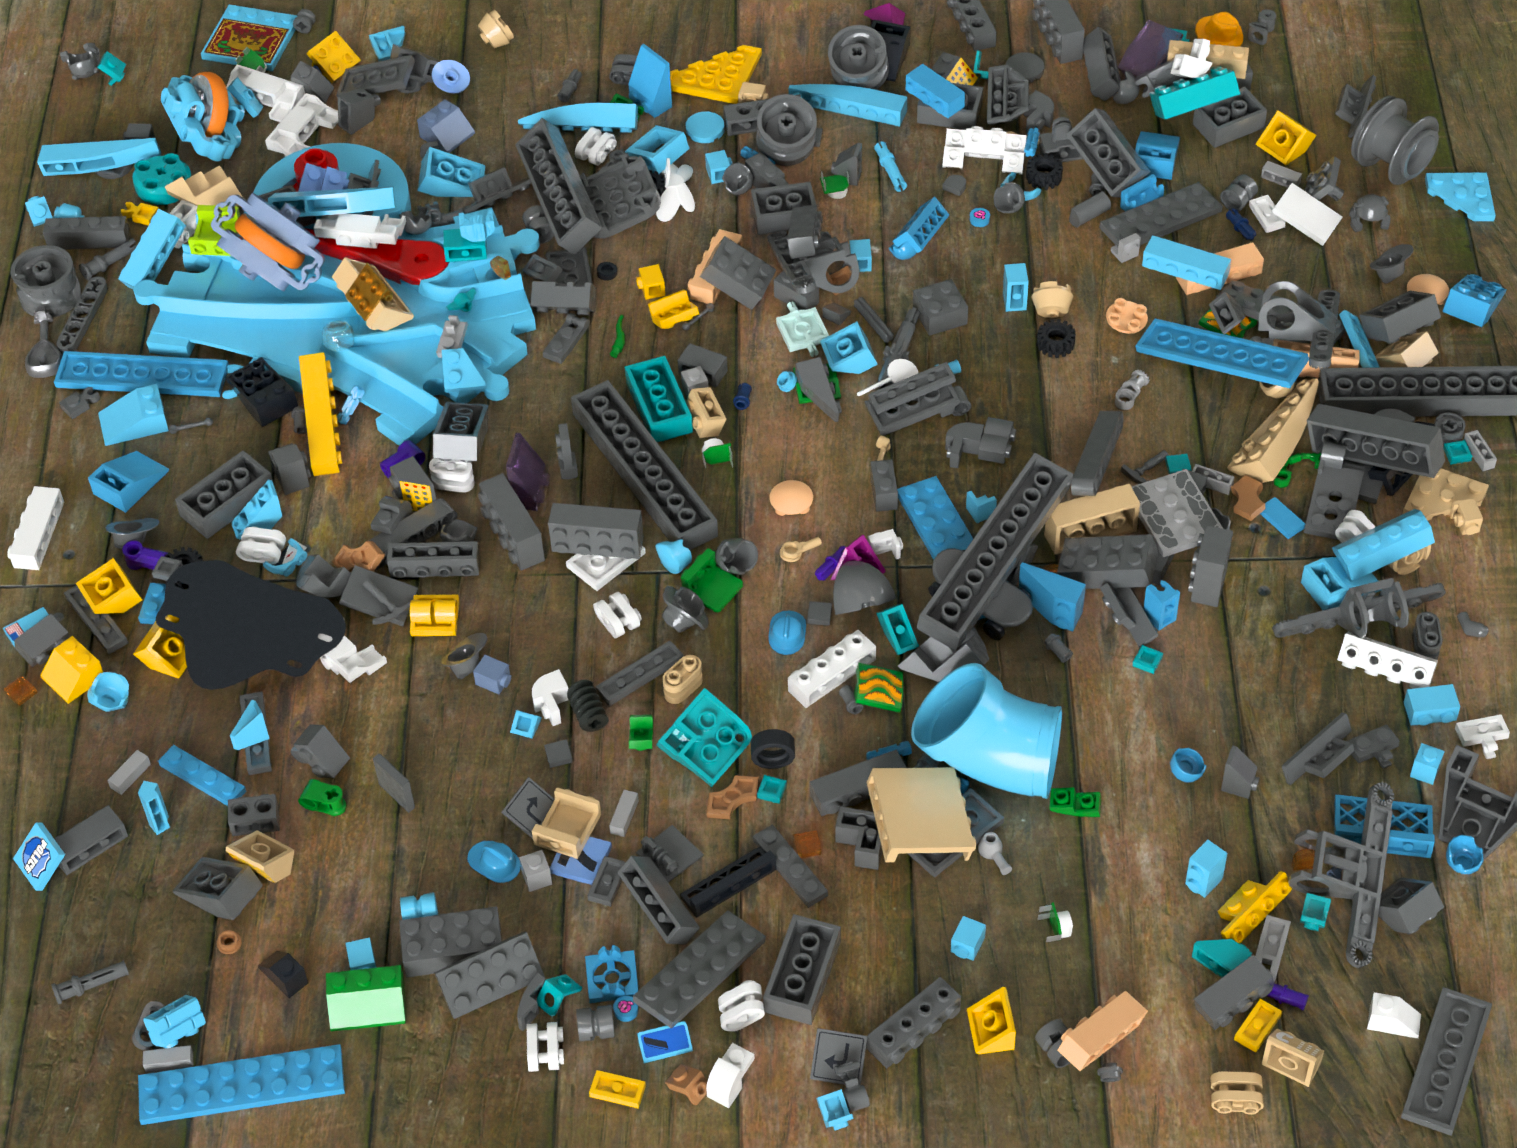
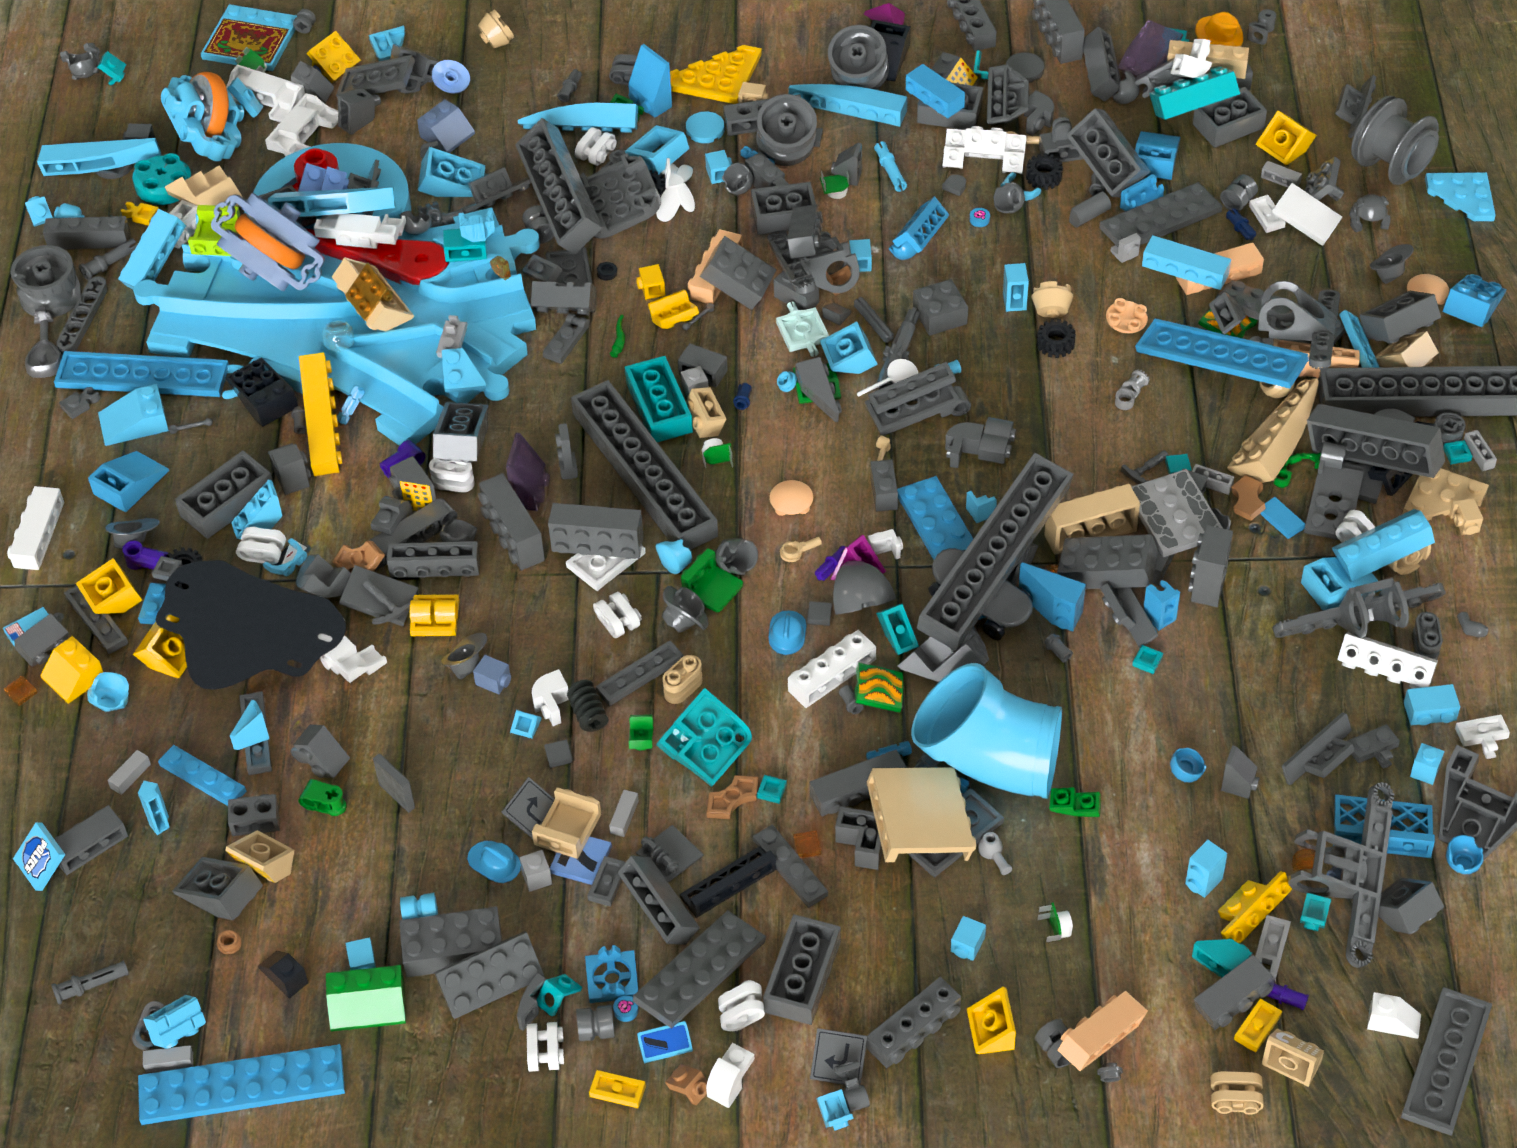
teal piece [446,288,476,312] -> none
black tyre [750,729,795,769] -> none
dark azure axle [1024,127,1040,157] -> none
dark grey beam [1071,411,1124,496] -> none

